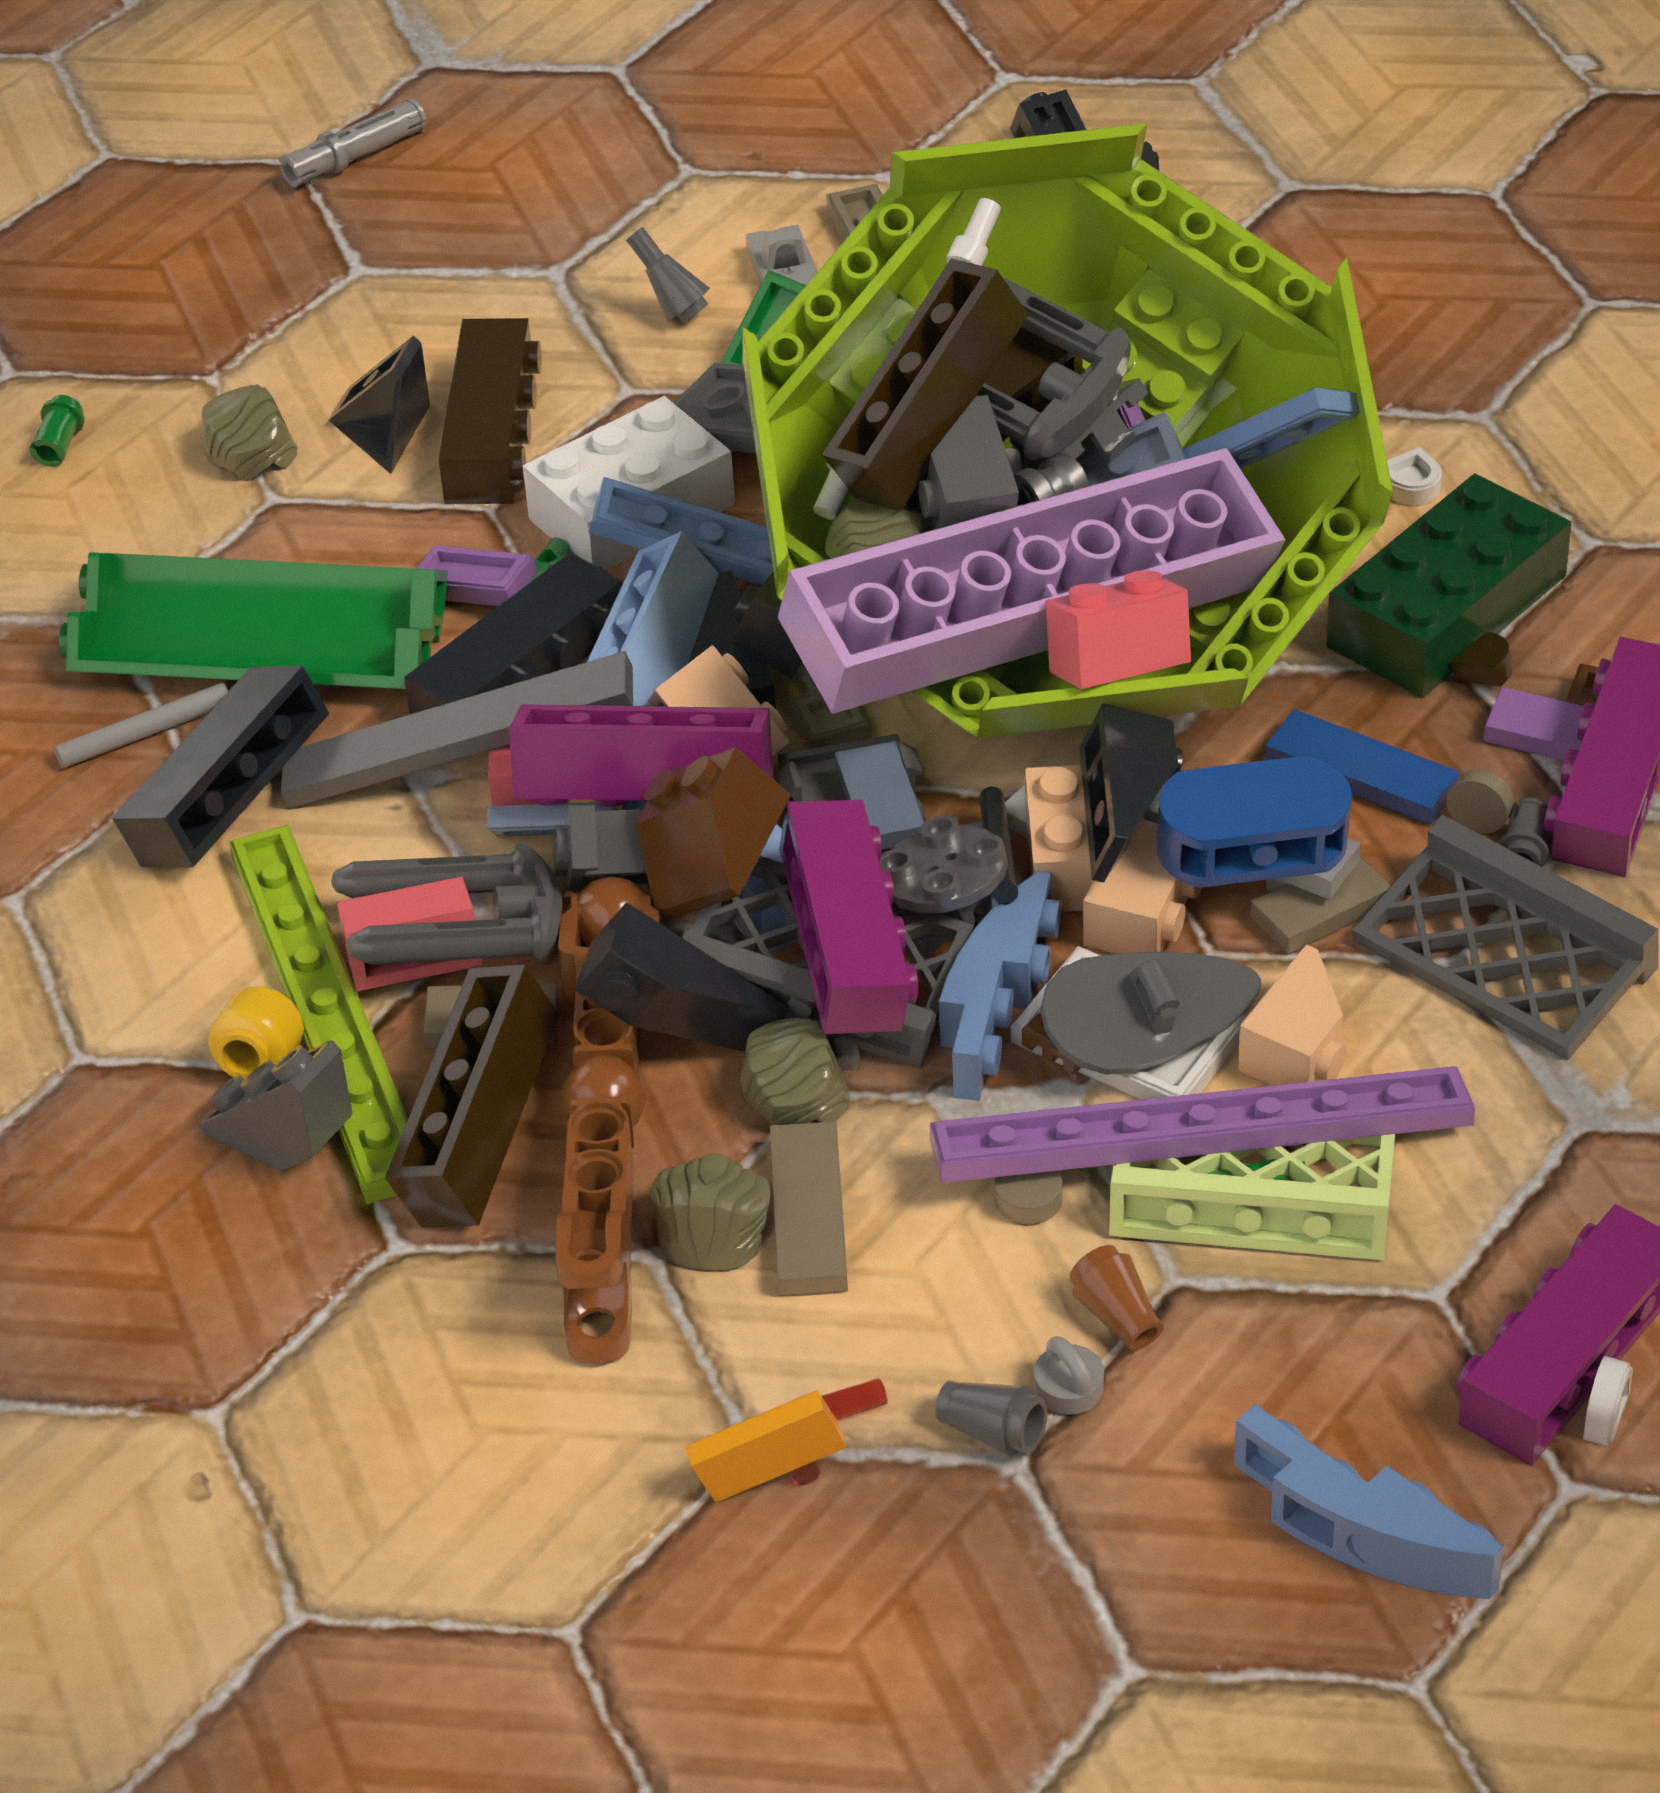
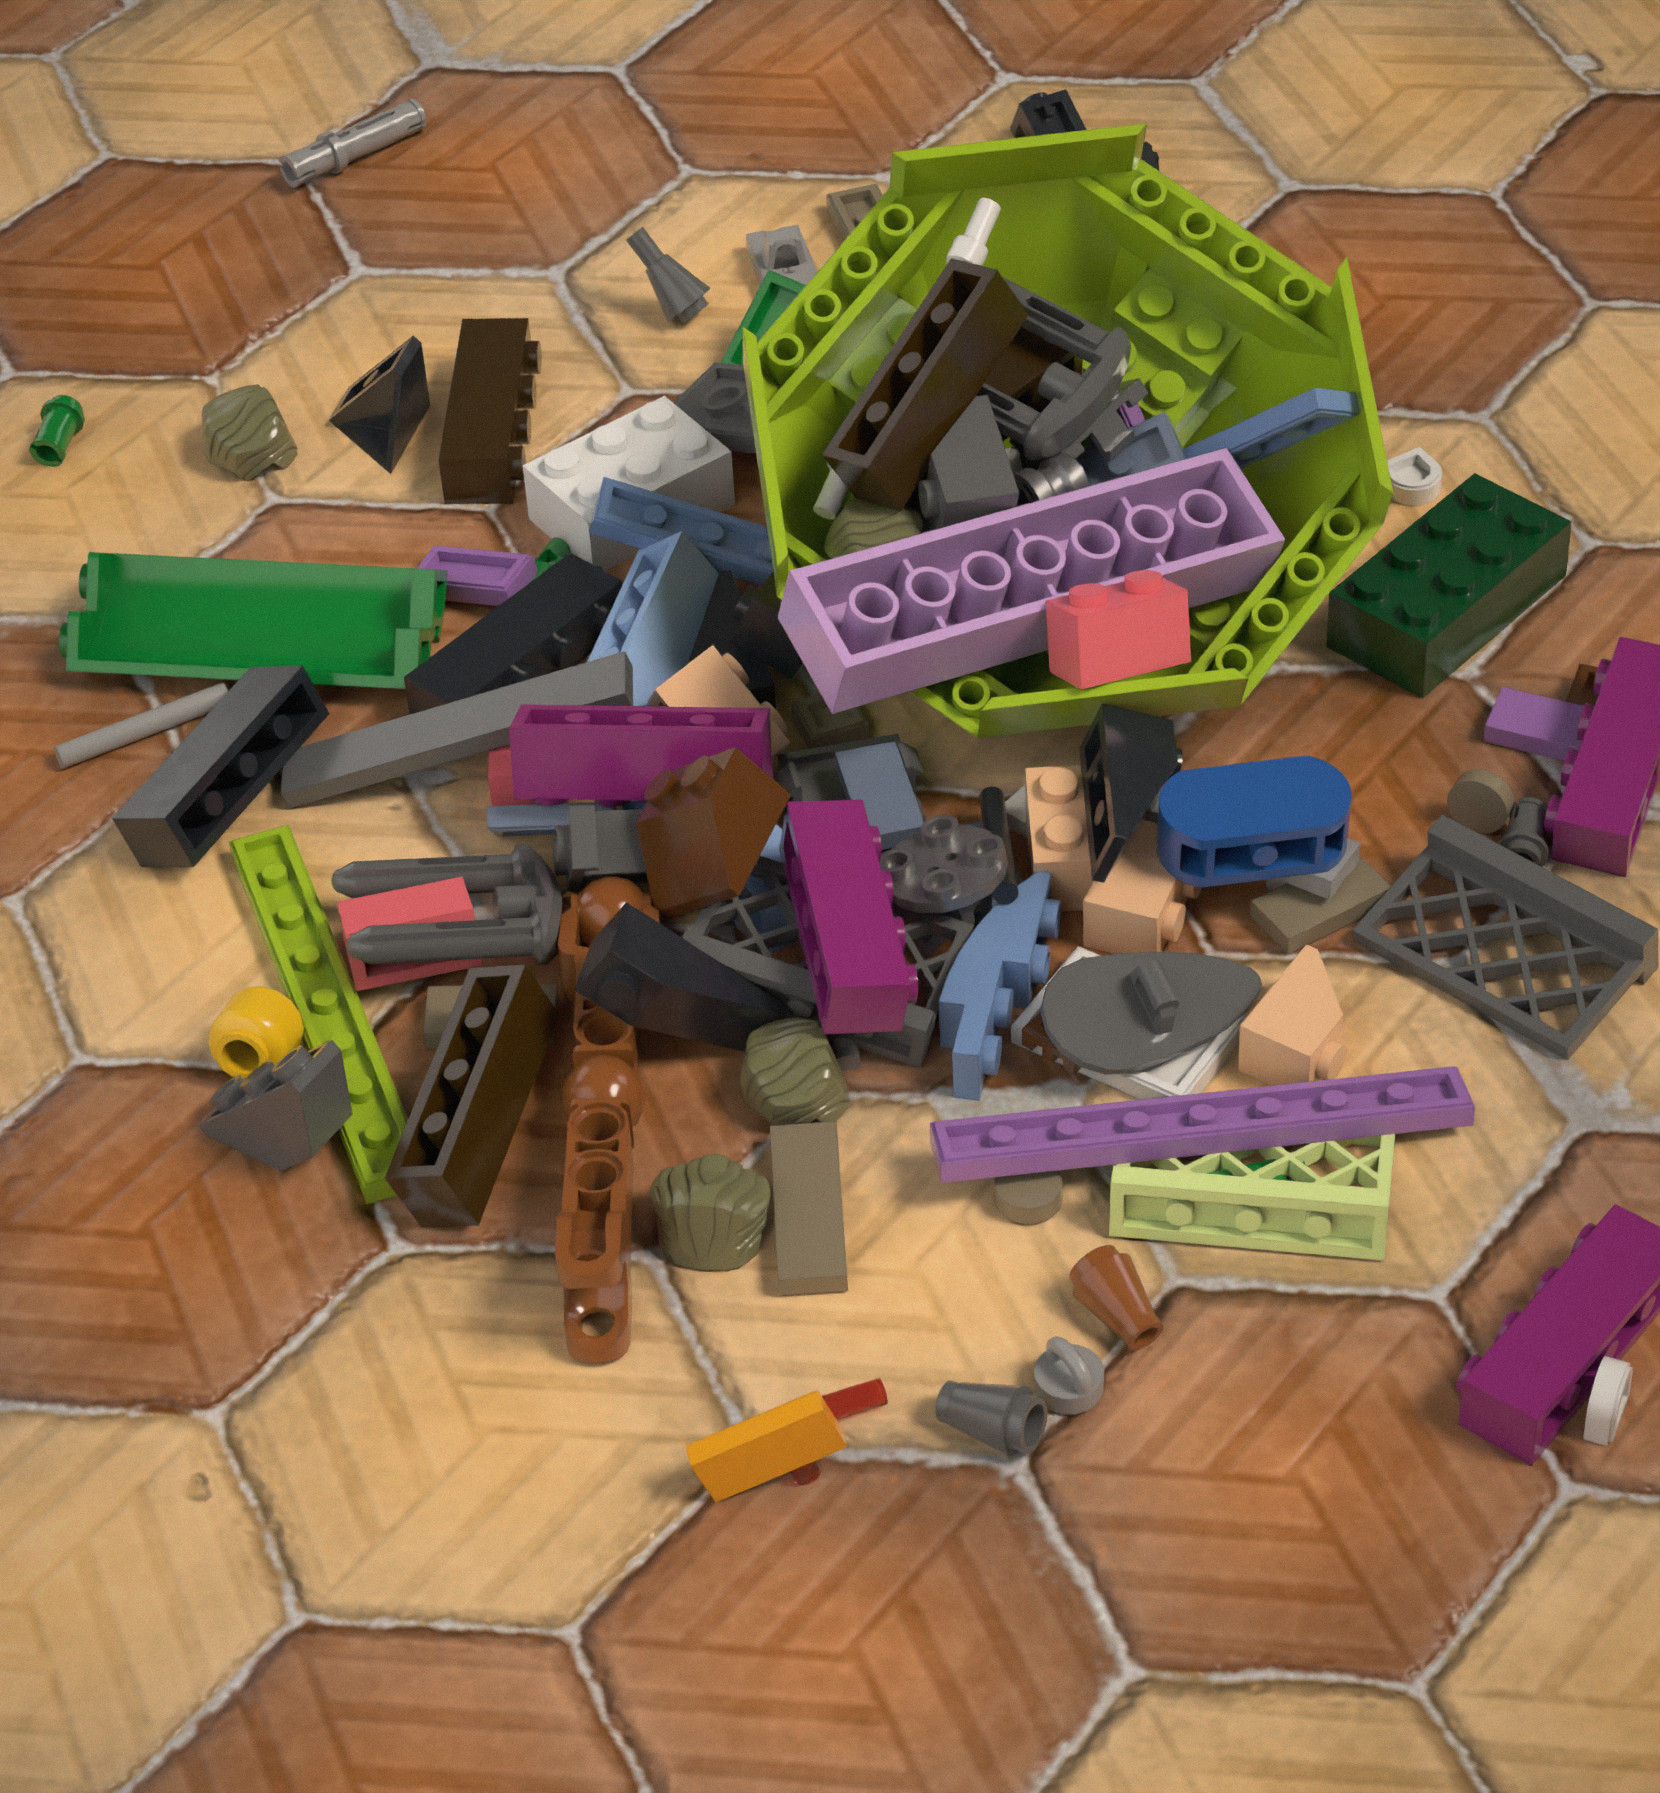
medium blue slope [1234,1404,1503,1599] -> none
blue tile [1264,709,1460,825] -> none
dark brown tile [1450,632,1513,687] -> none

